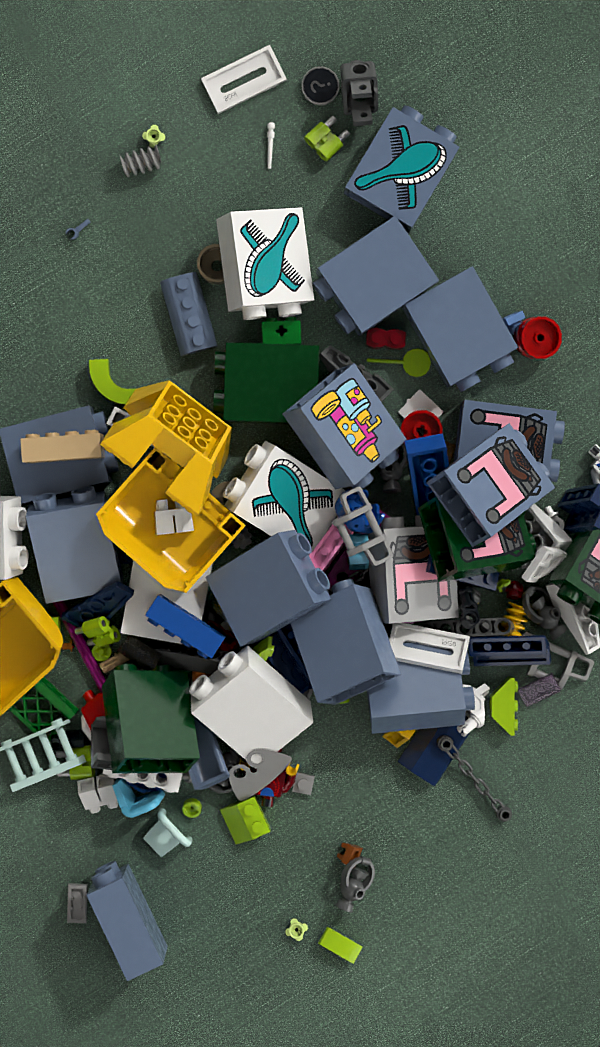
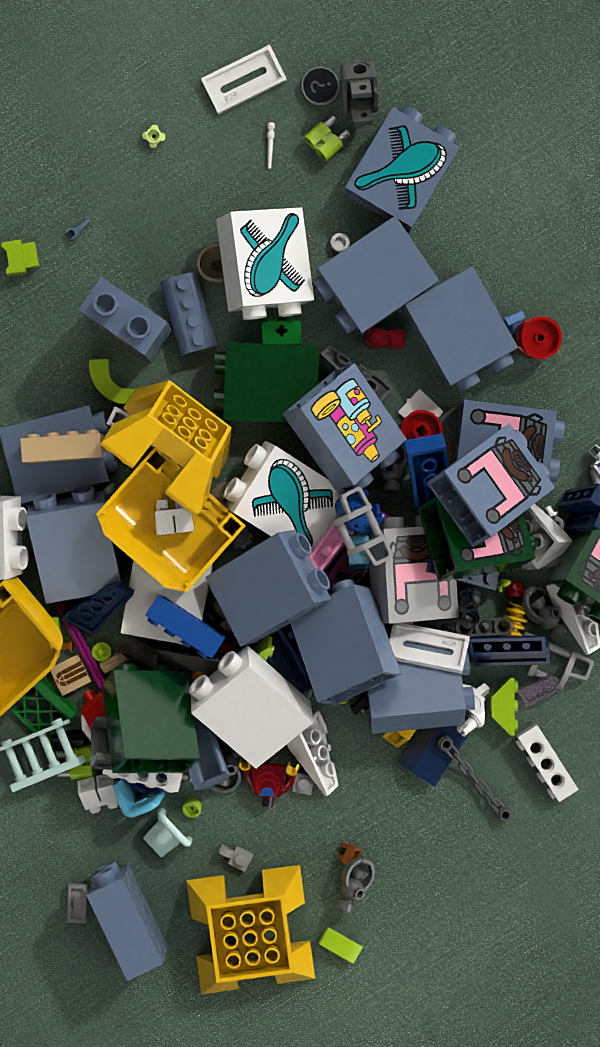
lime piece [75,616,121,647] -> none
light grey piece [119,144,162,178] -> none
lime slope [220,794,271,844] -> none
light grey piece [229,749,292,801] -> none
yellowish green plate [285,918,308,941] -> none
lime piece [366,349,431,377] -> none
white plate [522,546,567,582] -> none
none -> lime piece [1,240,40,277]
none -> piece [50,653,93,697]
none -> sand blue brick [78,277,173,362]
none -> yellow slope [186,865,315,994]
none -> light grey plate [219,844,254,872]
none -> white wedge [287,710,338,796]
none -> white tile [330,233,350,253]
none -> black plate [350,693,369,715]
none -> white brick [516,723,579,802]

